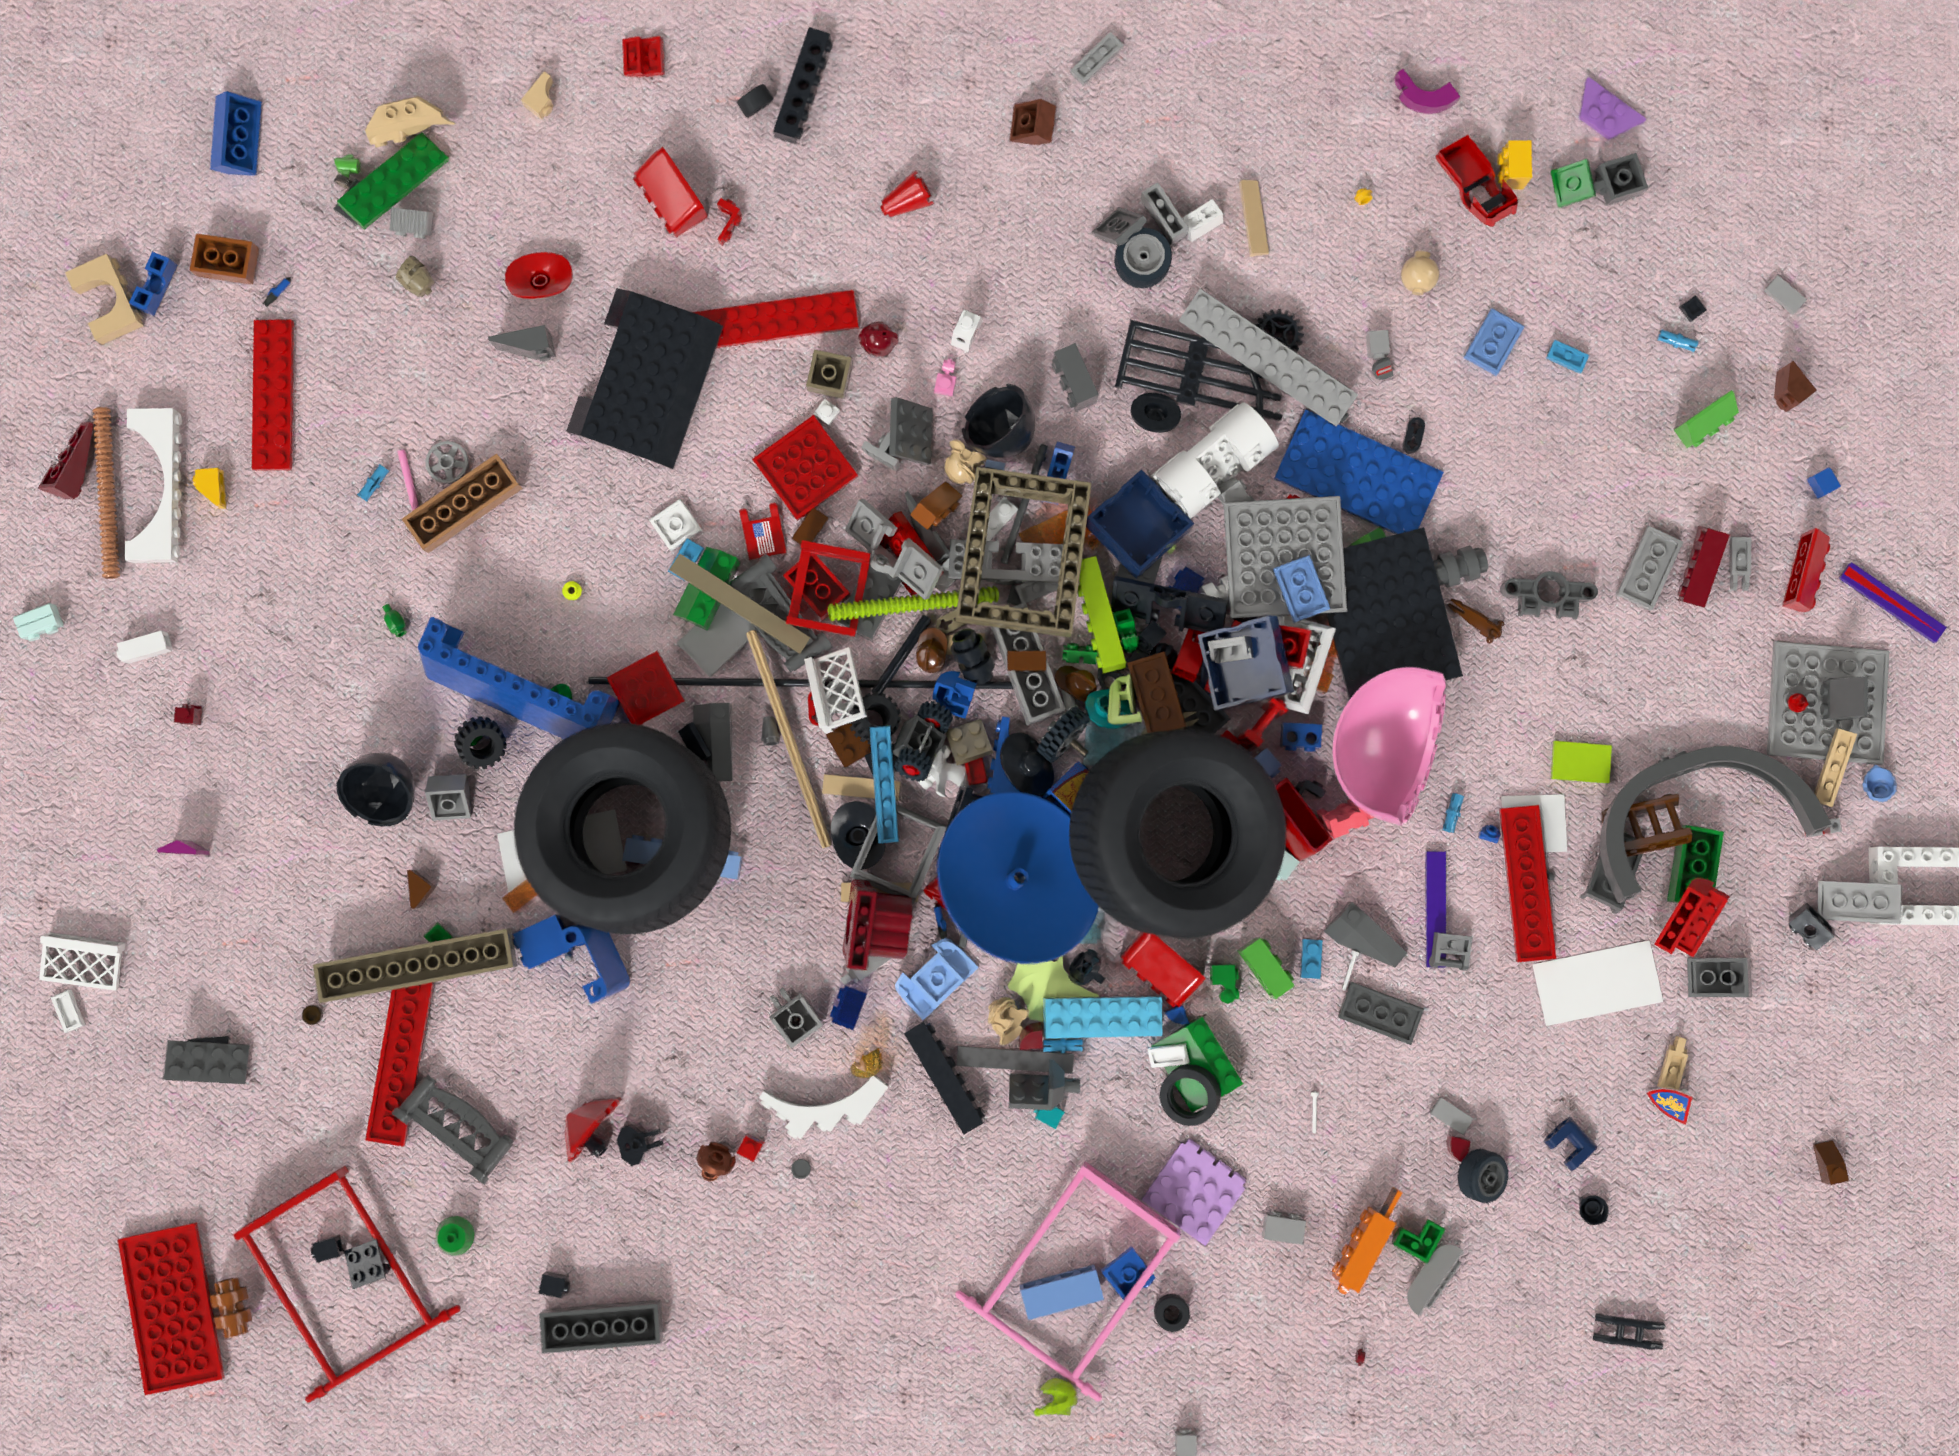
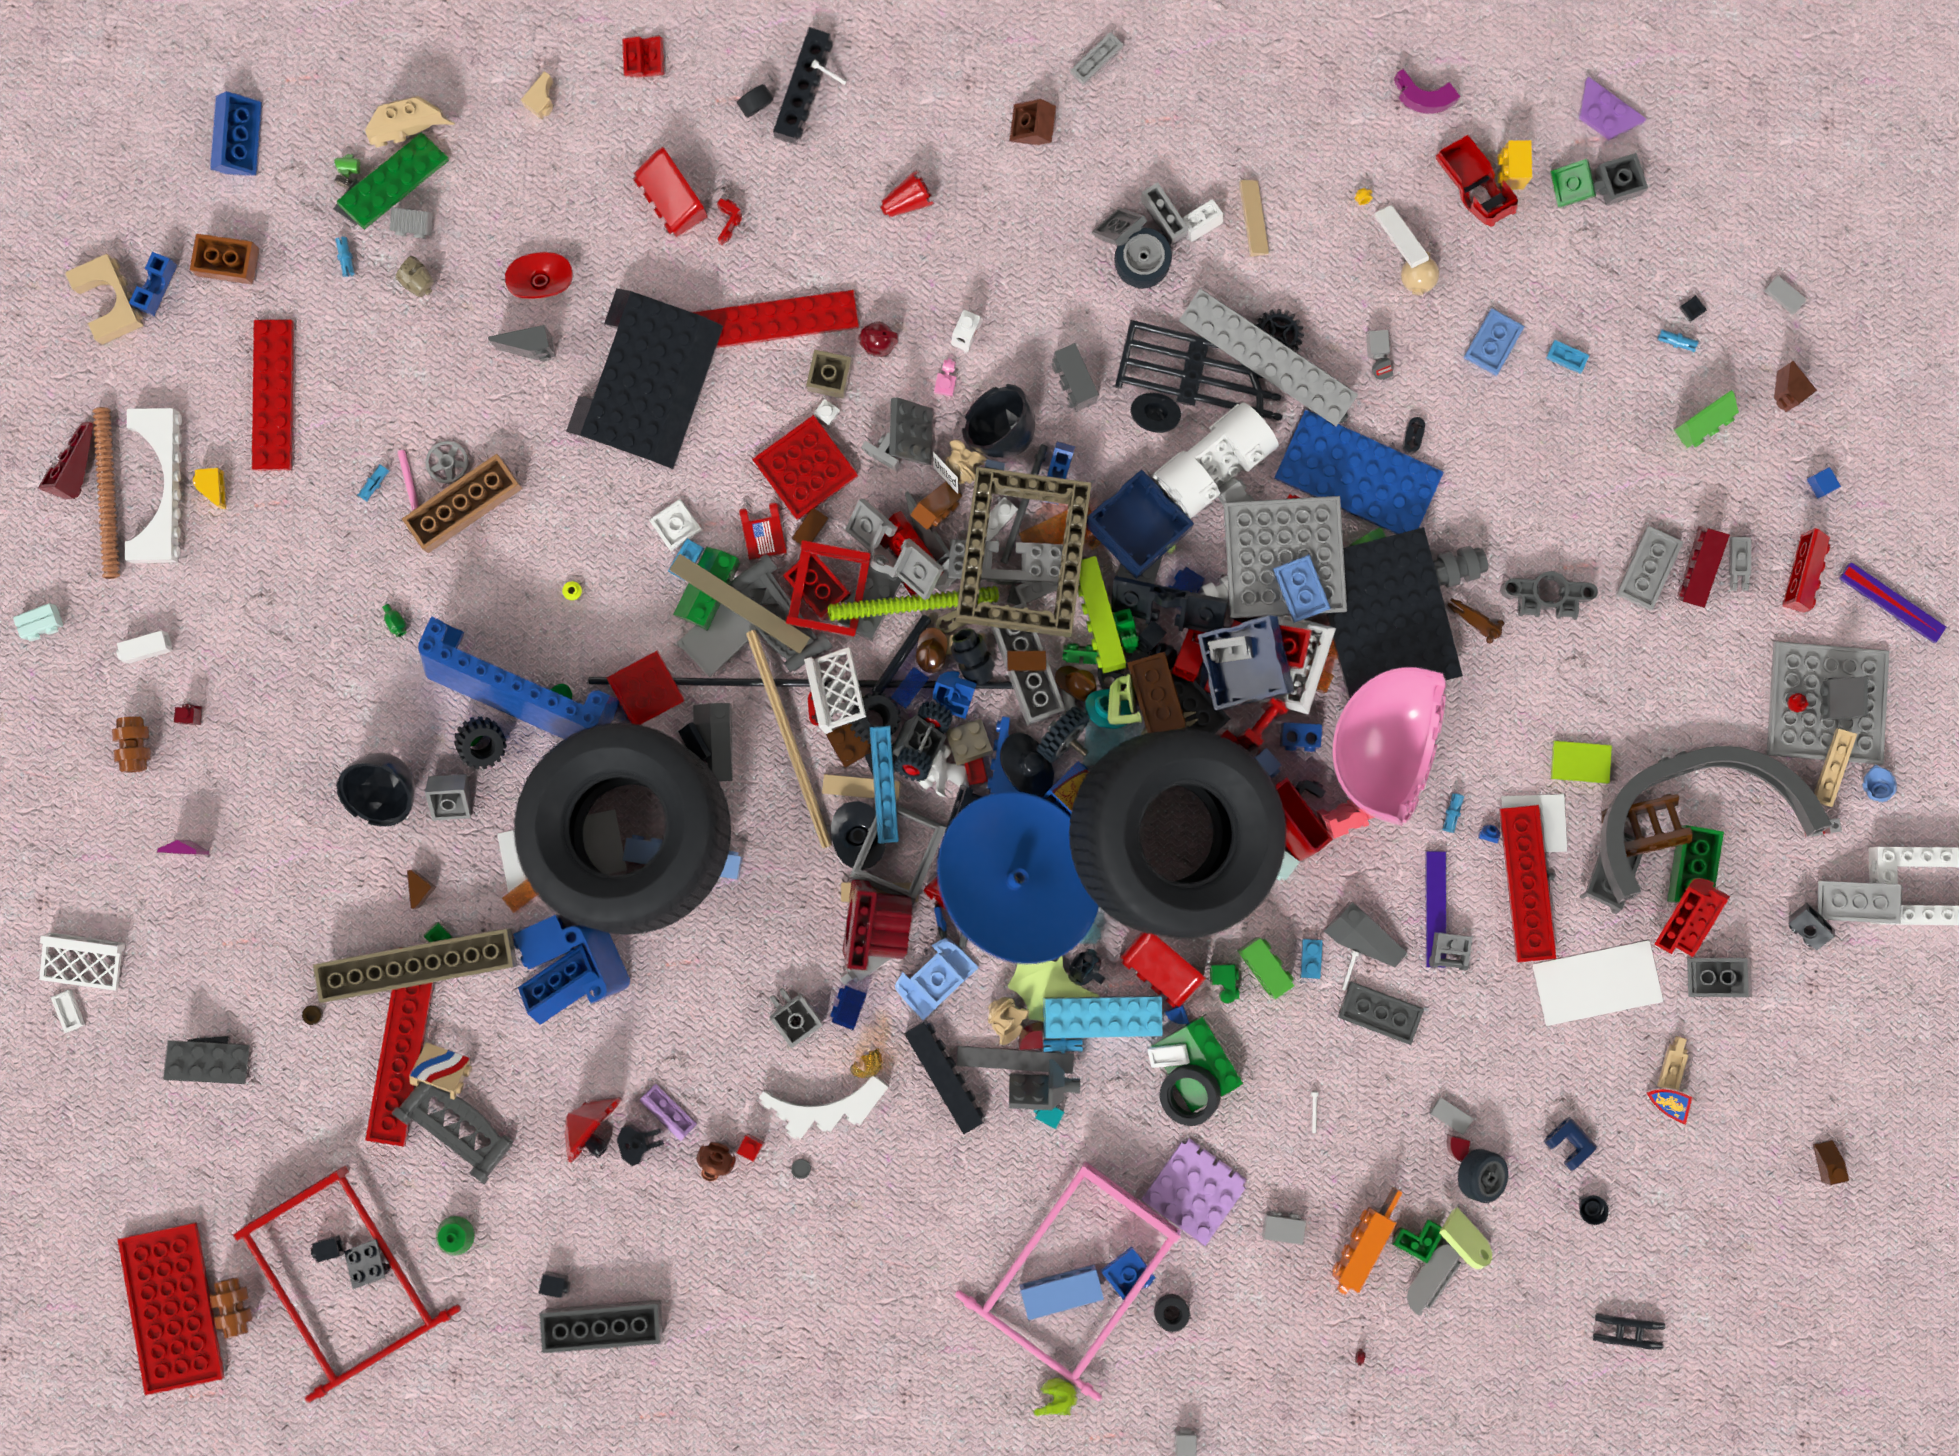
piece [263,277,291,307] -> none
flat silver cone [761,716,780,746] -> none
none -> dark orange piece [112,716,151,773]
none -> dark azure pin [335,237,355,277]
none -> panel [410,1042,472,1099]
none -> blue slope [518,944,600,1025]
none -> lavender slope [640,1084,697,1141]
none -> white piece [811,60,846,84]
none -> clear blue brick [891,666,929,709]
none -> white sticker [933,452,958,493]
none -> white tile [1375,205,1429,268]
none -> yellowish green tile [1439,1207,1492,1269]

